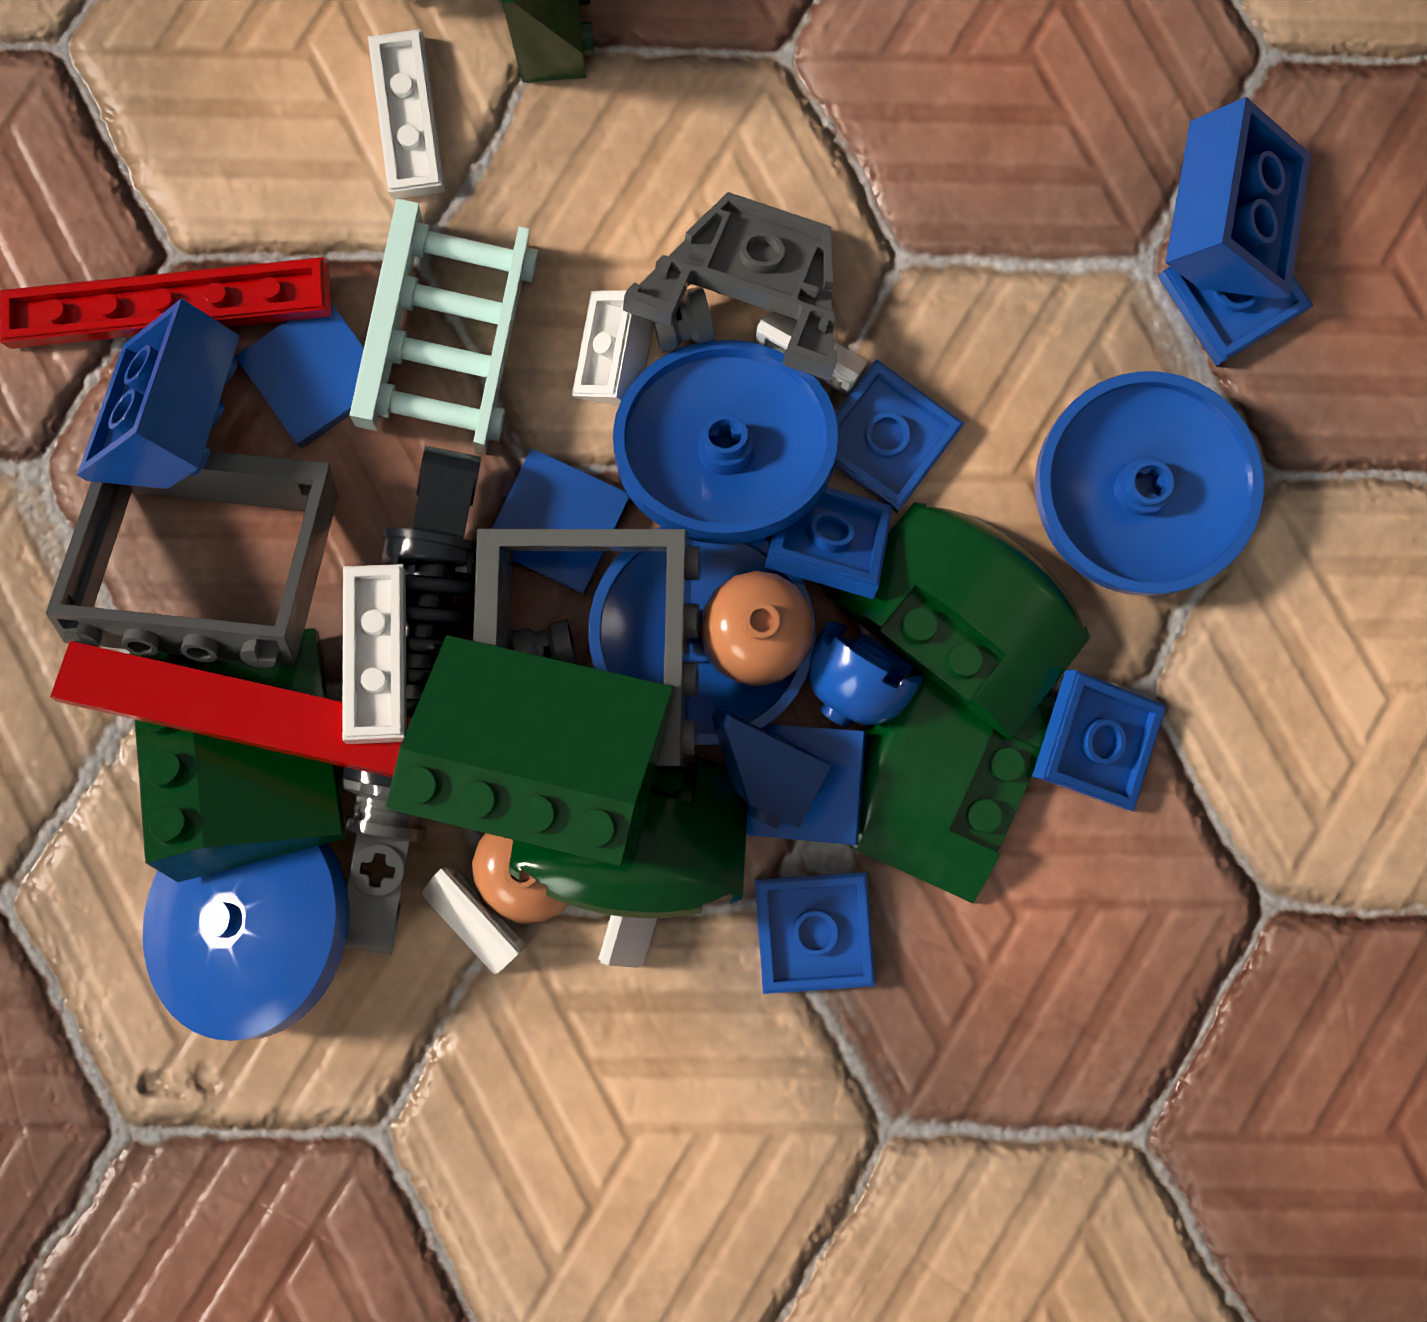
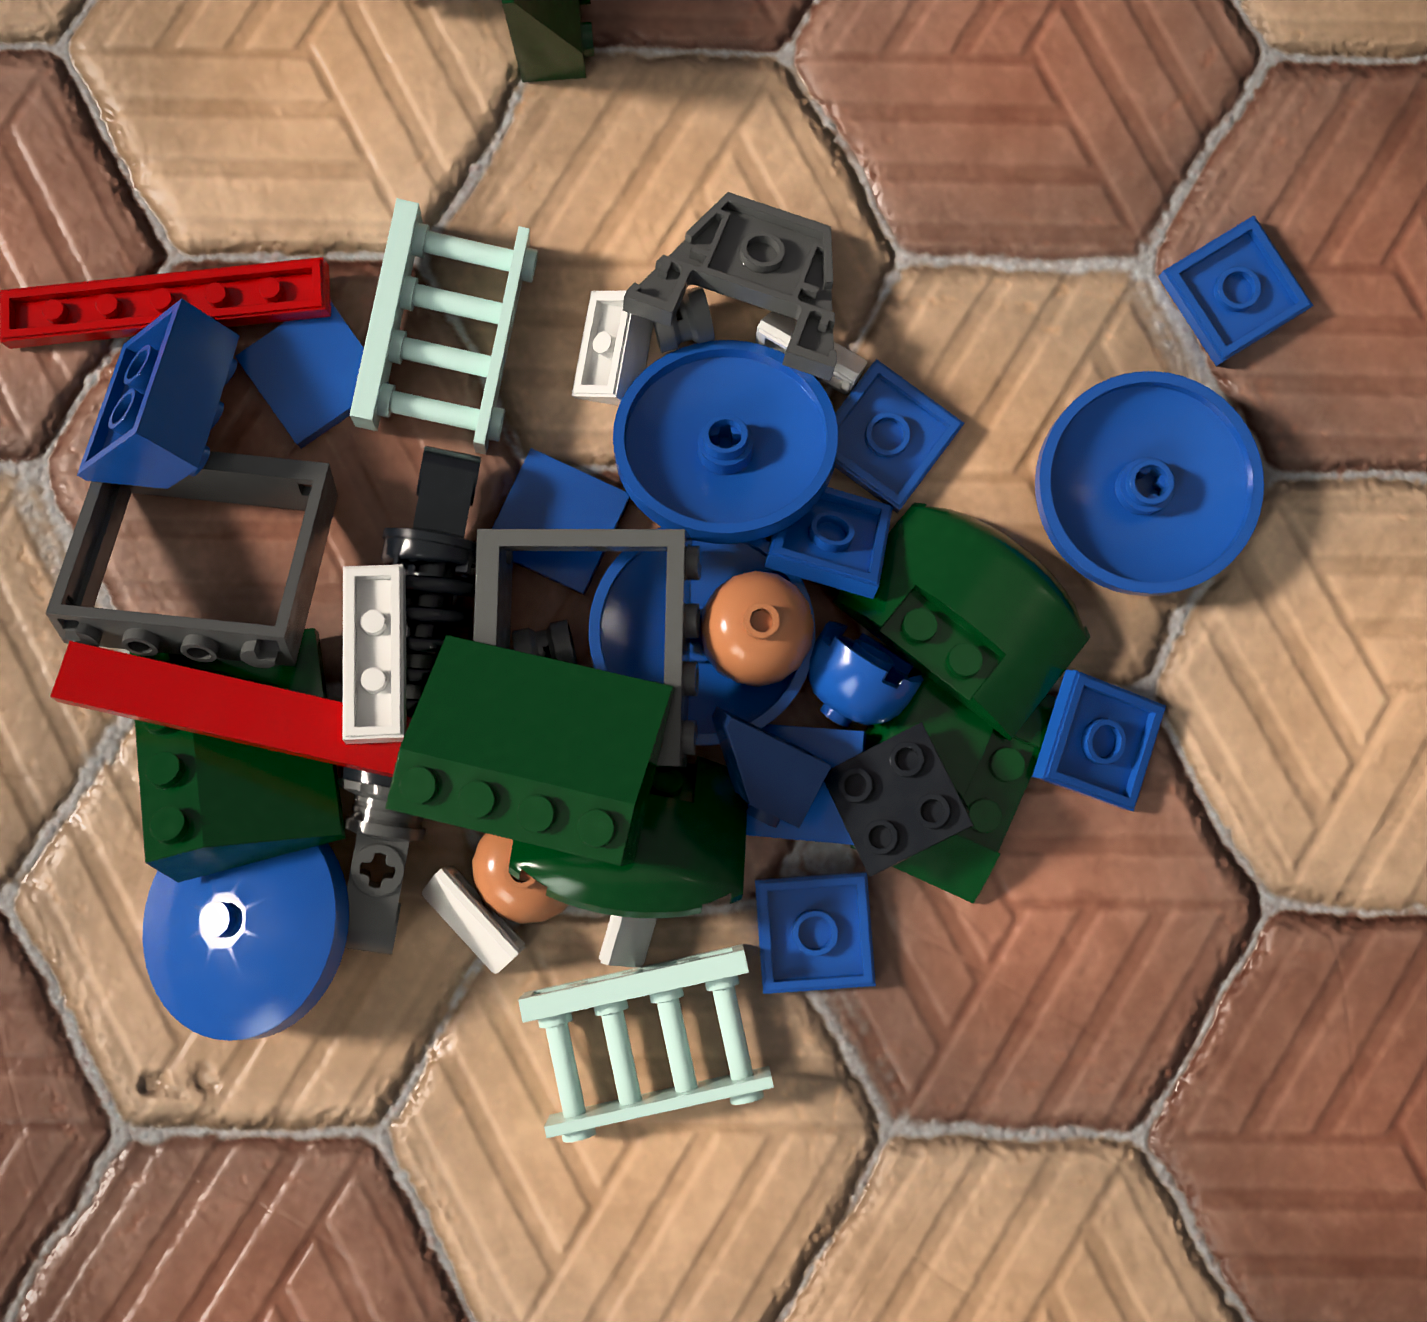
white tile [368,29,445,199] -> none
blue slope [1166,97,1311,299] -> none
none -> light aqua fence [518,944,774,1143]
none -> black hinge [824,722,974,877]

